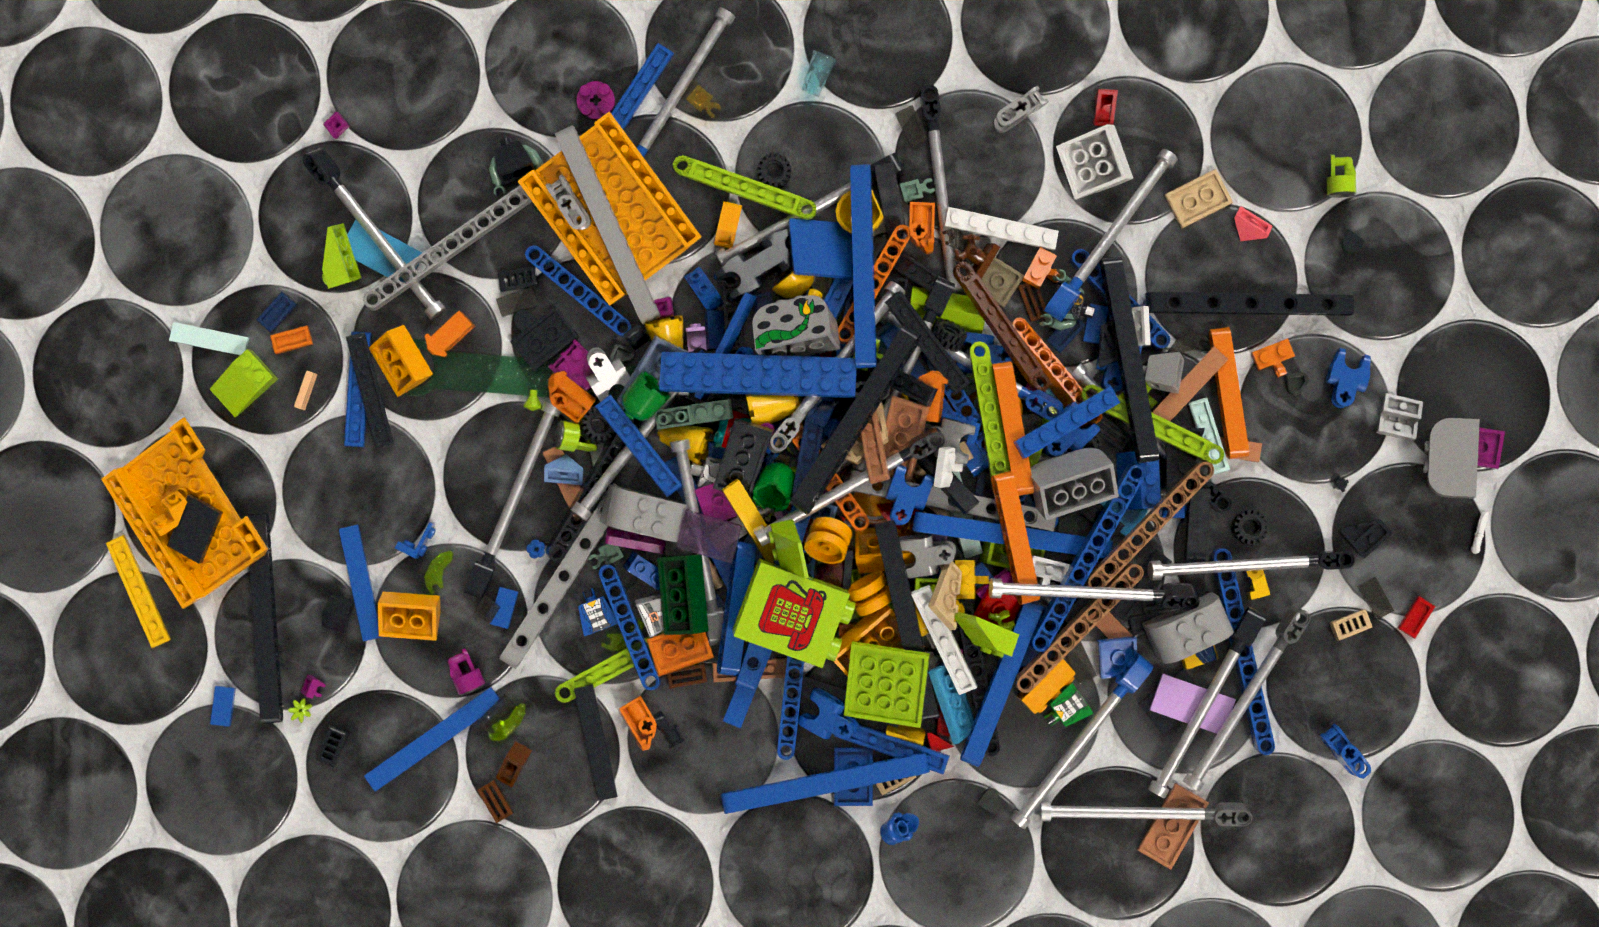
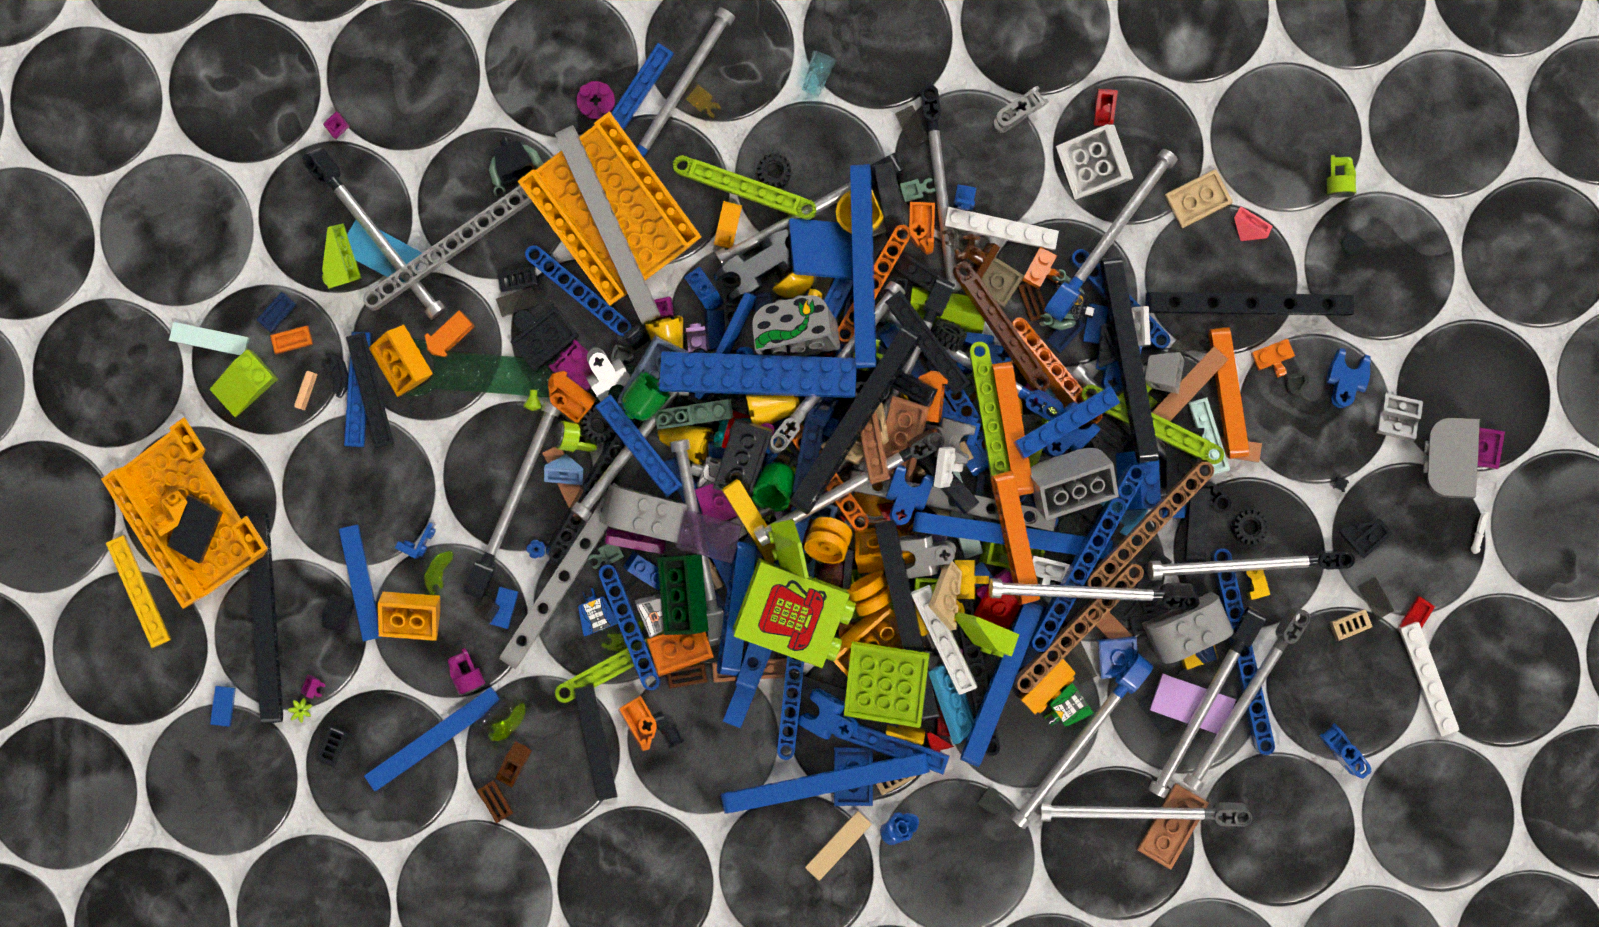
light grey piece [546,174,592,230] -> none
lime piece [988,610,1015,630] -> none
none -> black piece [322,353,349,398]
none -> tan tile [805,810,872,881]
none -> blue bracket [953,184,976,211]
none -> white plate [1399,621,1459,737]

